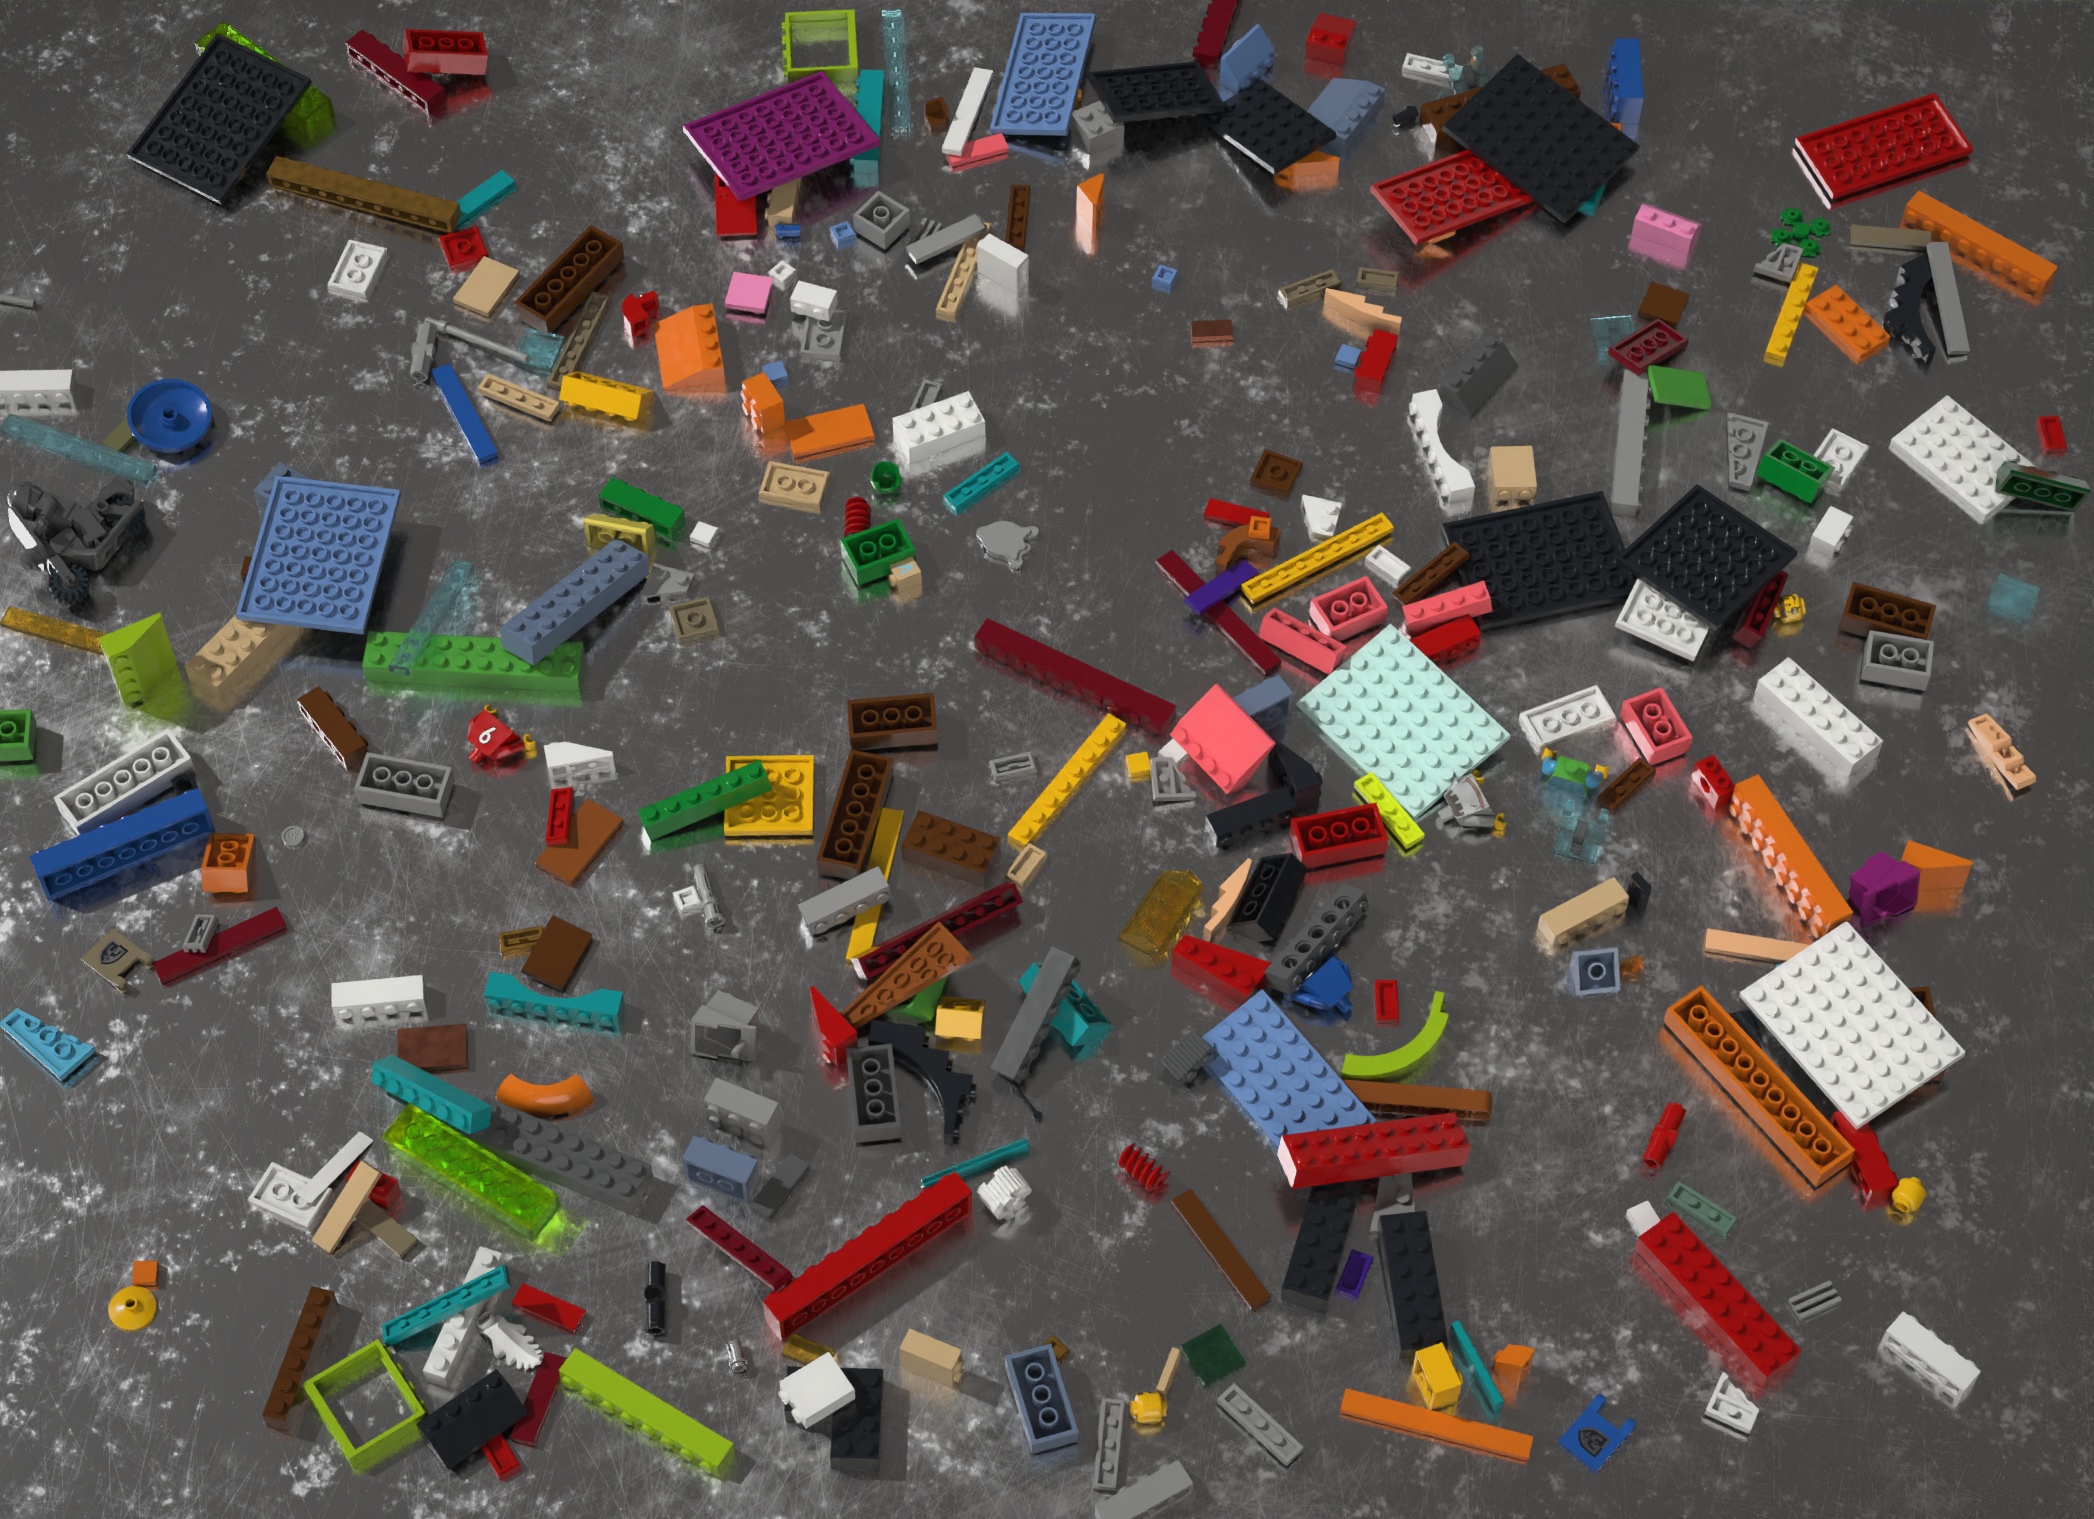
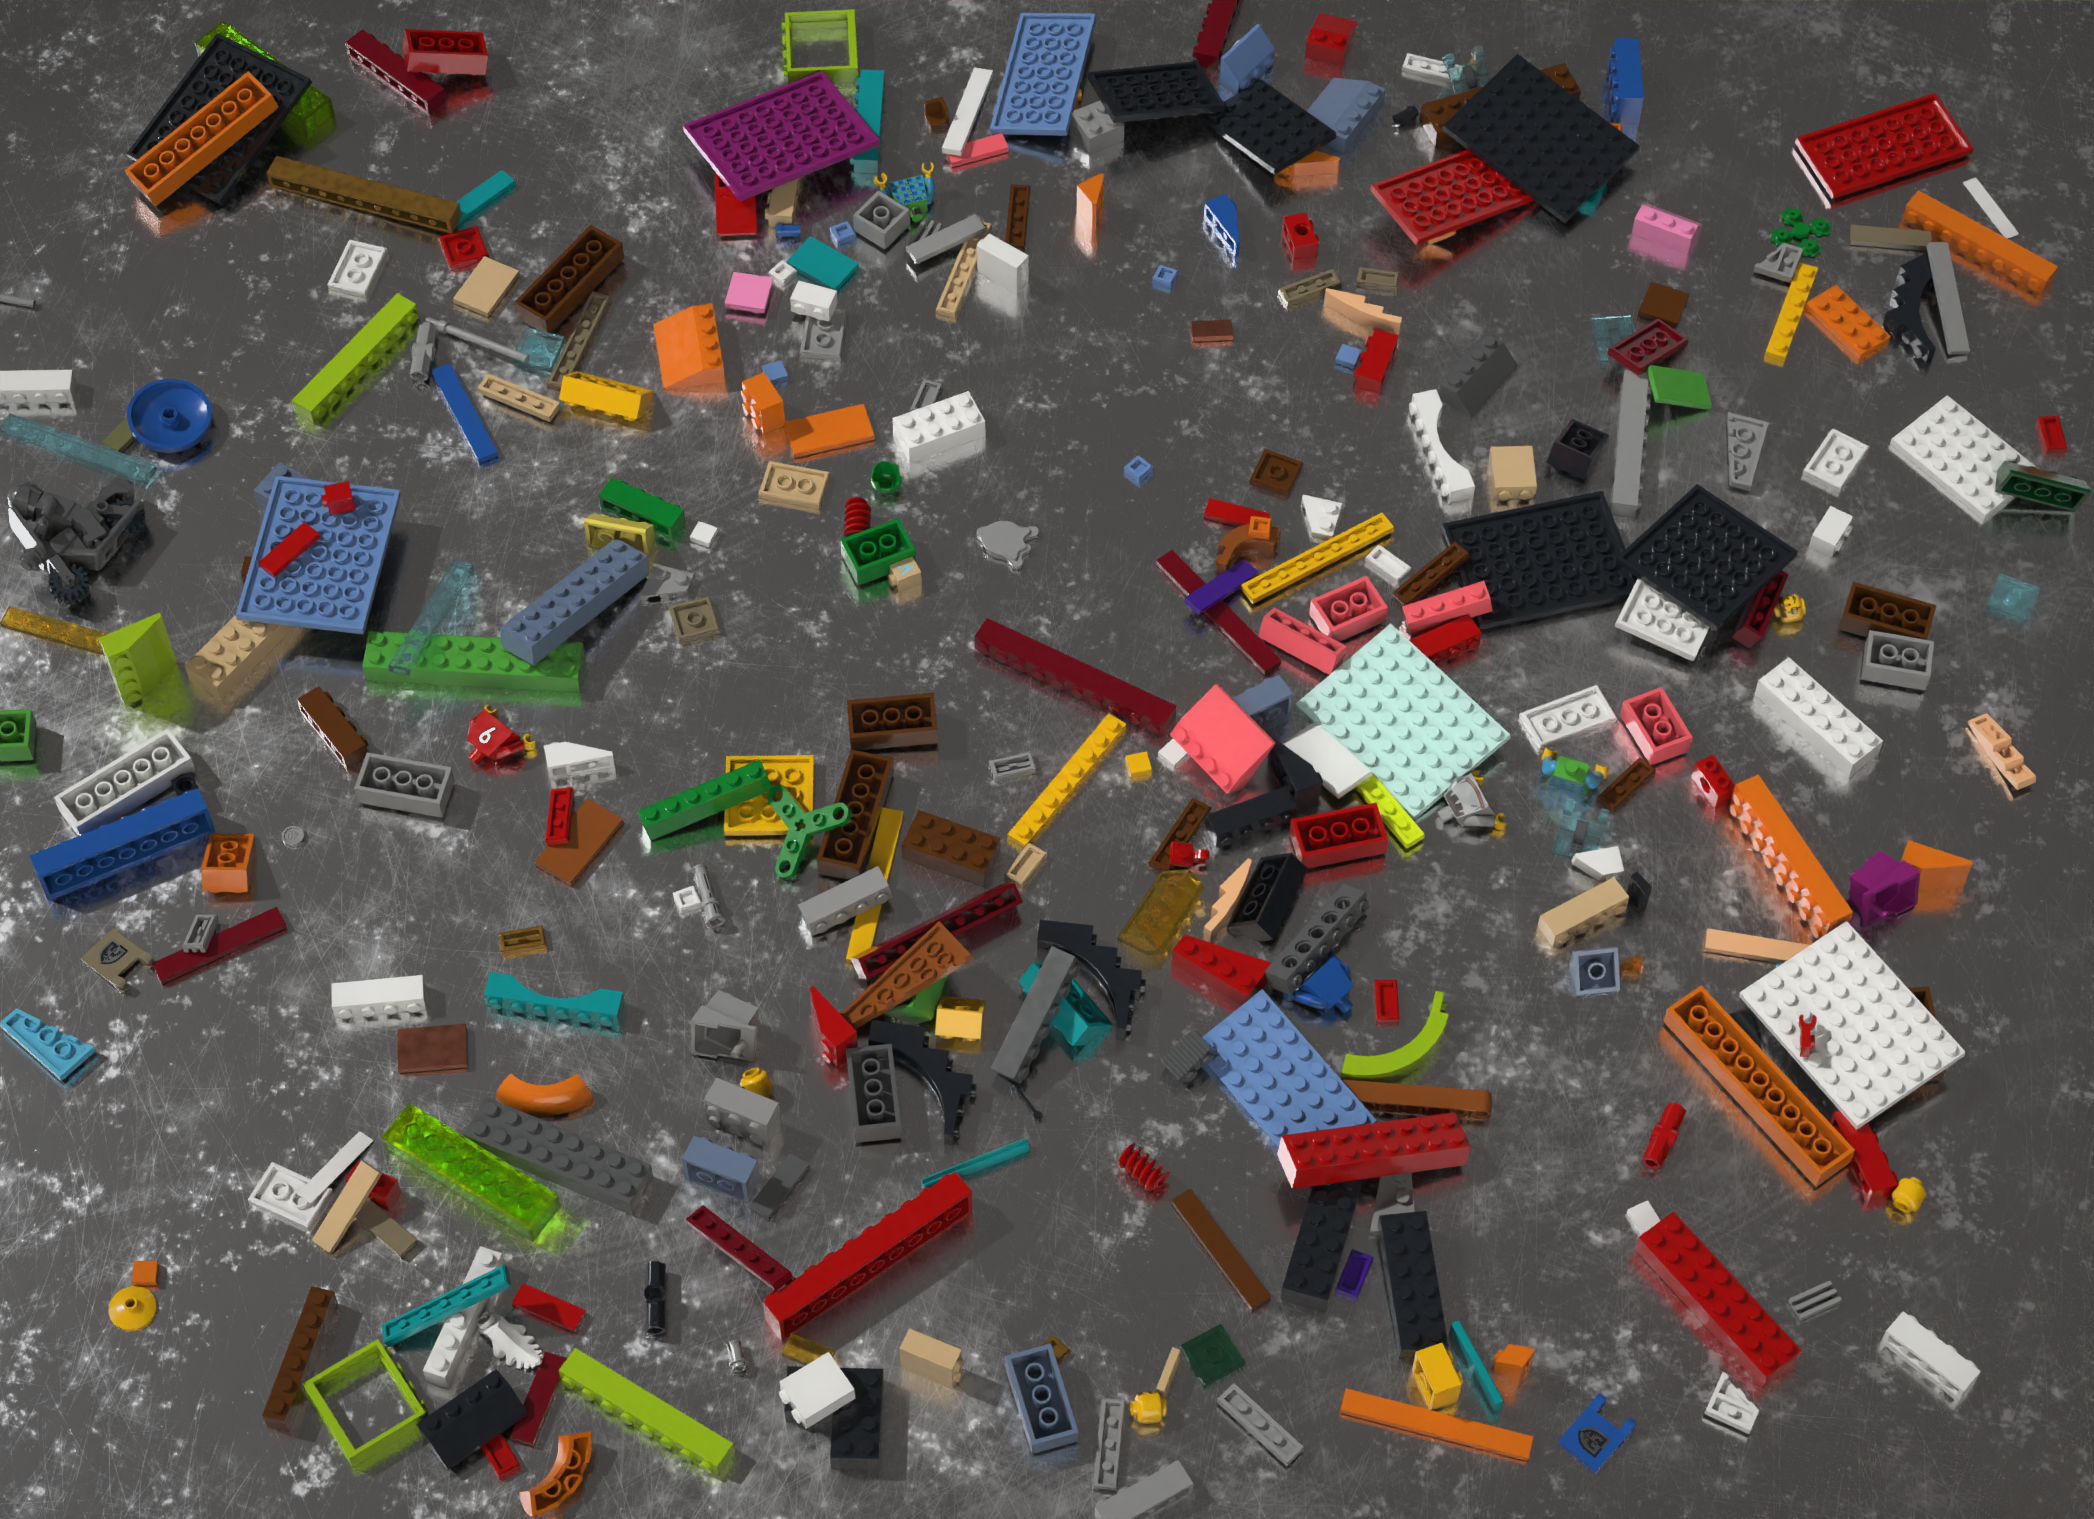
teal brick [371,1055,492,1134] -> none
reddish brown tile [521,915,593,992] -> none
red brick [622,290,659,336] -> none
clear light blue tile [882,9,910,133] -> none
teal tile [943,452,1020,513] -> none
white brick [977,1165,1033,1220] -> none
light grey wing [1149,757,1196,801] -> none
sand green tile [1665,1181,1738,1239] -> none
green slope [1756,438,1835,503] -> none
none -> orange brick [124,71,279,207]
none -> red tile [258,522,320,578]
none -> lime brick [292,293,419,424]
none -> red brick [321,481,355,515]
none -> orange brick [519,1431,592,1516]
none -> yellow head [740,1068,774,1098]
none -> green piece [767,785,852,880]
none -> teal tile [786,236,859,291]
none -> torso [873,162,935,222]
none -> black arch [1037,920,1146,1040]
none -> medium blue tile [1124,455,1153,483]
none -> reddish brown tile [1148,798,1212,876]
none -> red plate [1169,841,1209,868]
none -> blue slope [1204,194,1240,256]
none -> red brick [1282,212,1320,260]
none -> white tile [1282,722,1372,799]
none -> black slope [1546,419,1609,479]
none -> white slope [1571,846,1624,881]
none -> red plate [1798,1015,1817,1057]
none -> white sticker [1963,178,2019,239]

